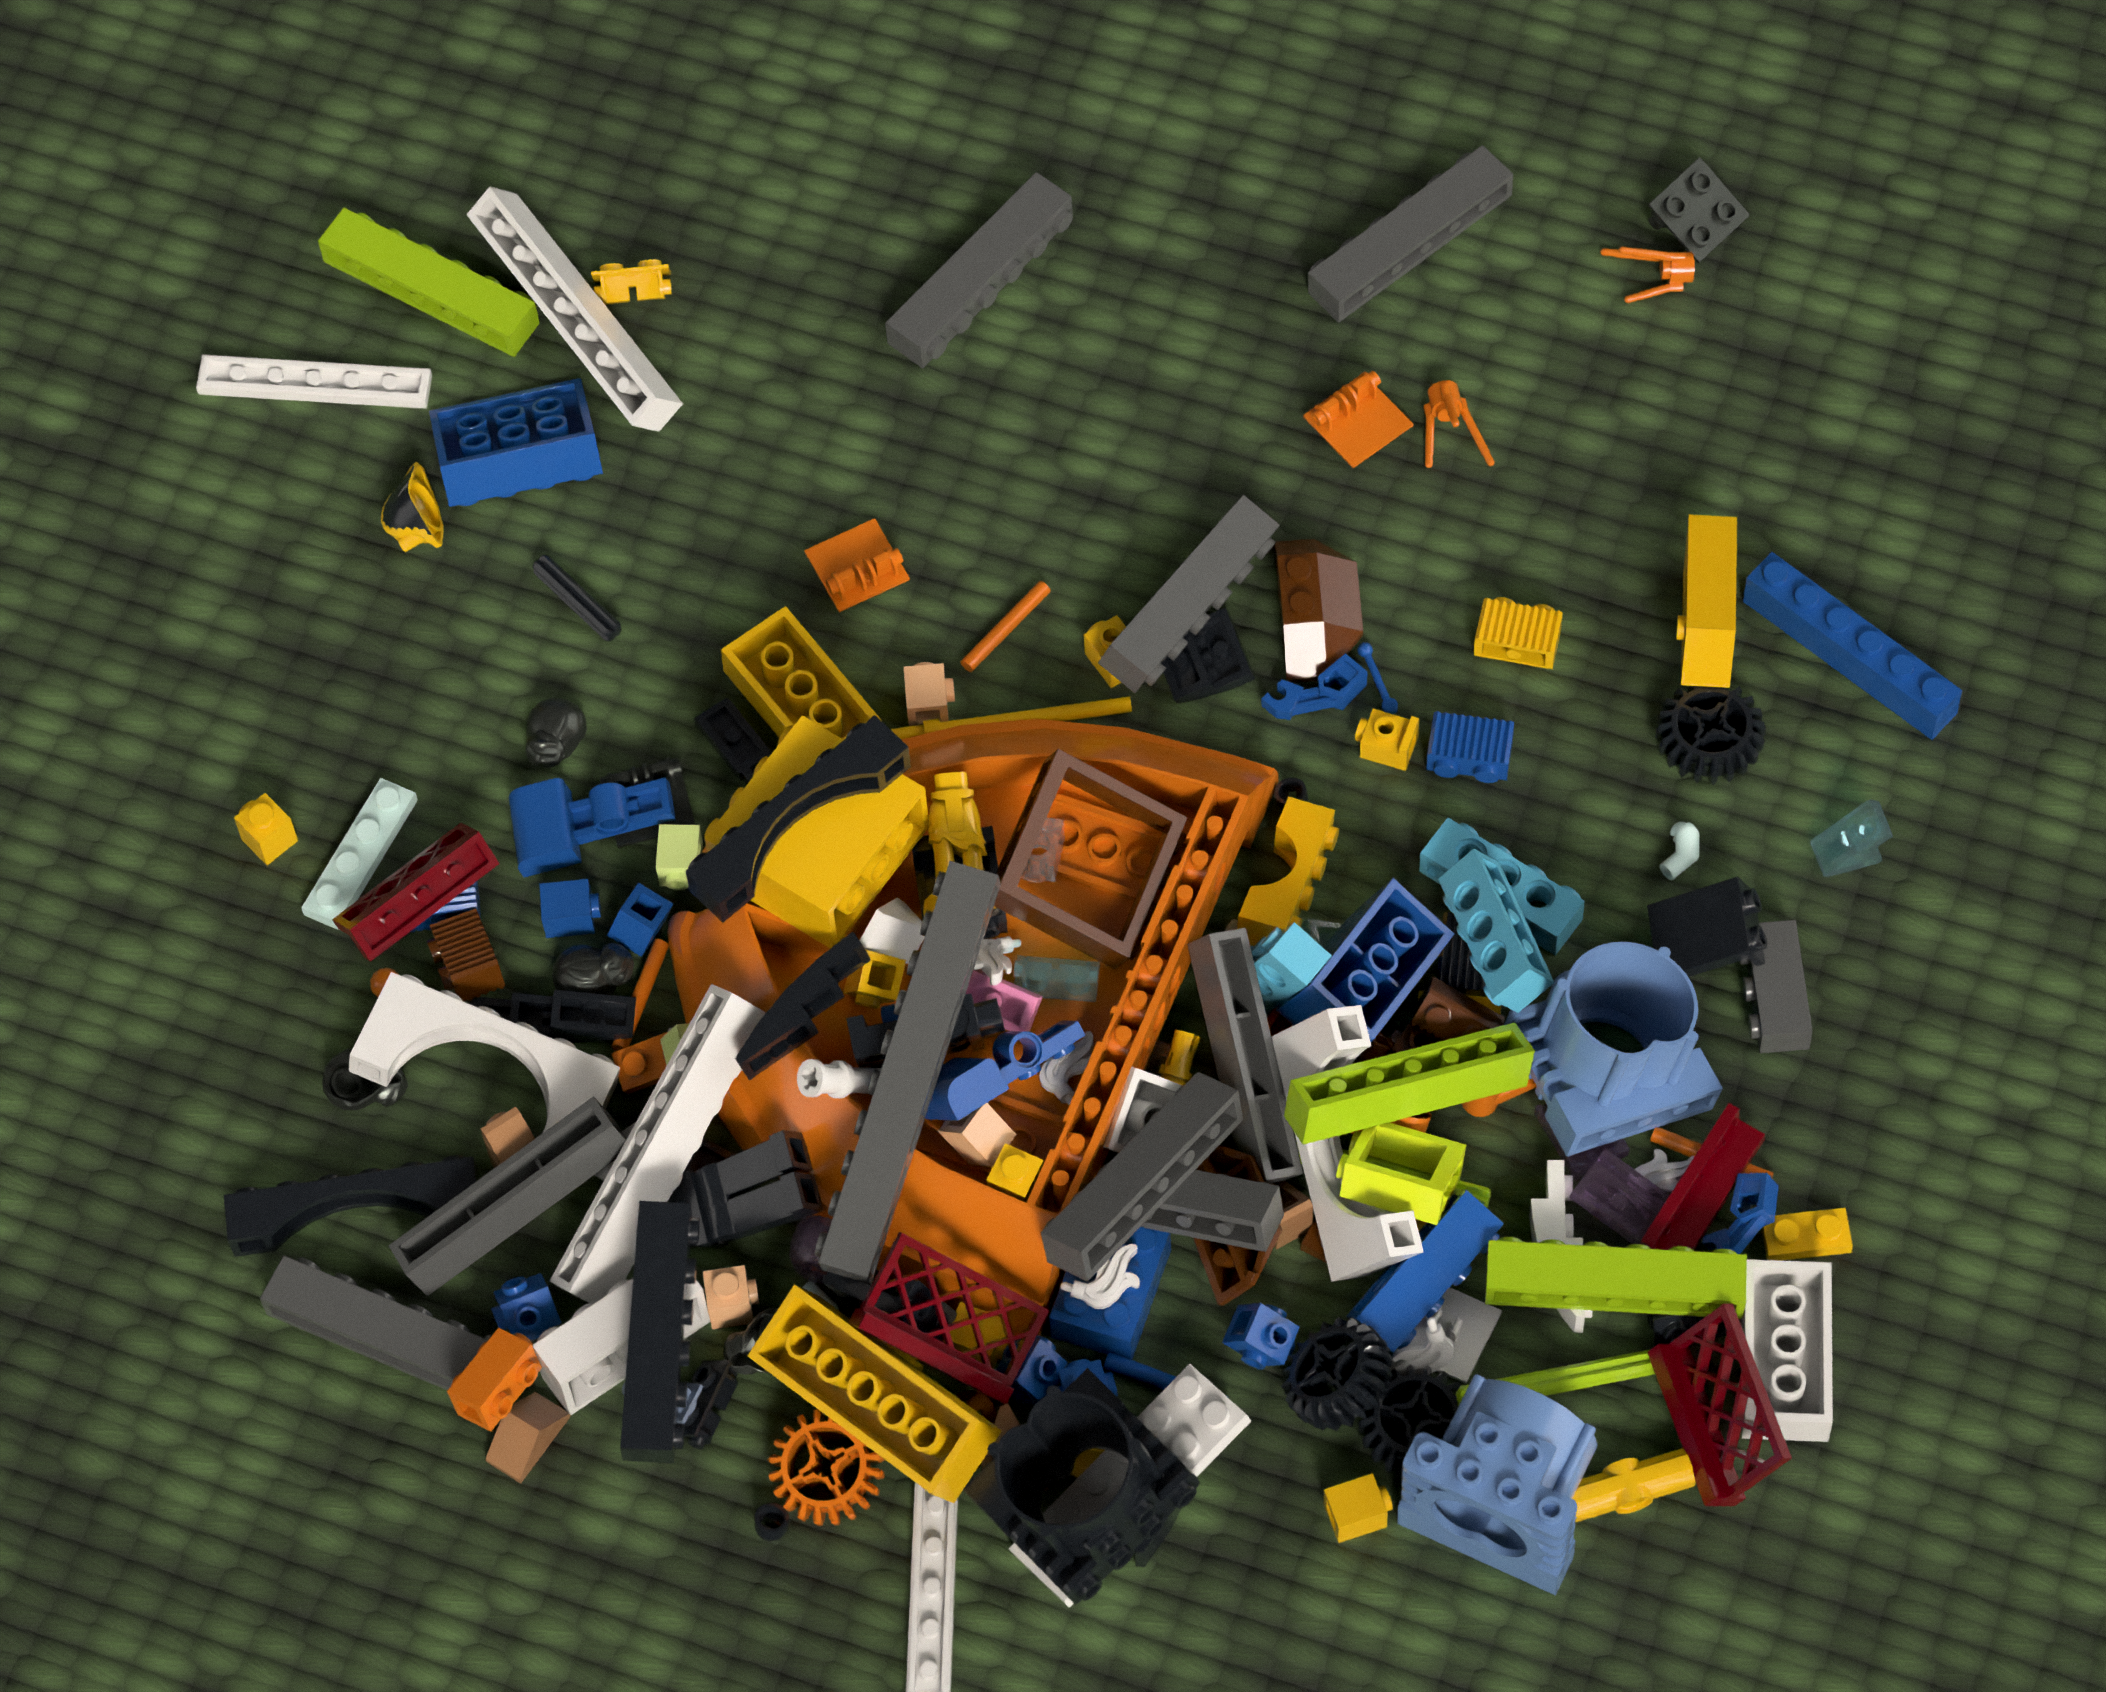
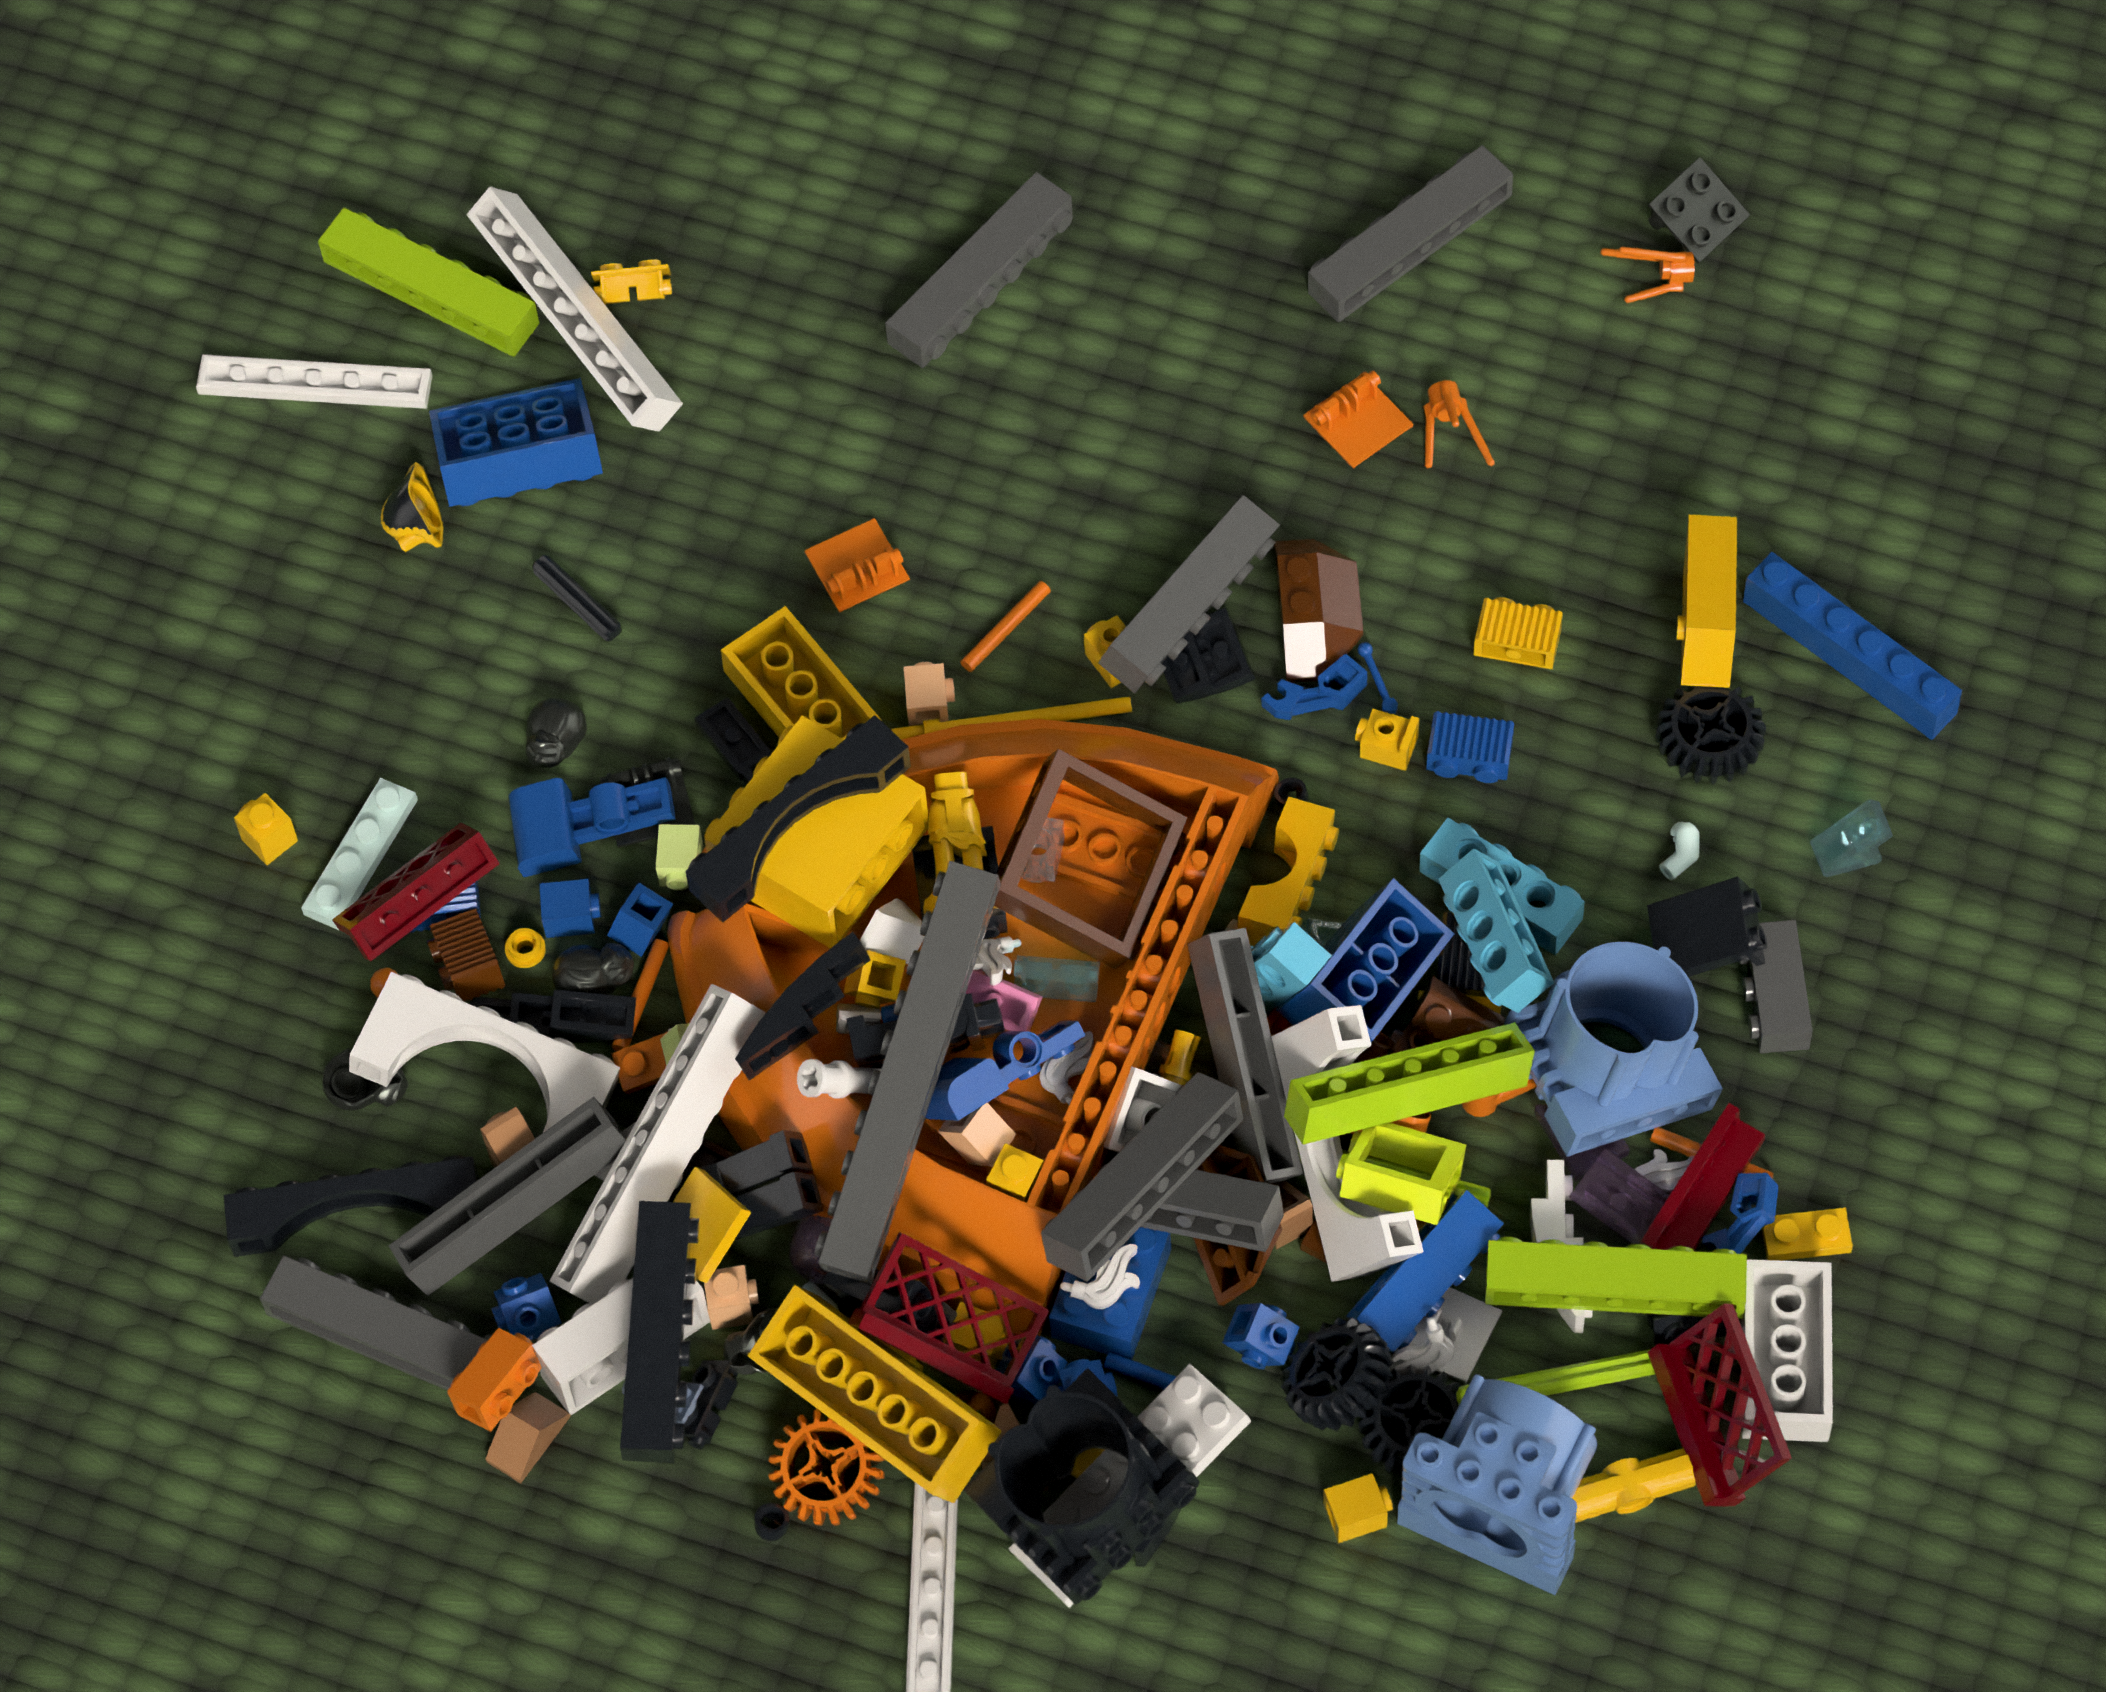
none -> yellow plate [505,928,546,968]
none -> yellow tile [673,1167,751,1283]
none -> white slope [836,1003,881,1034]

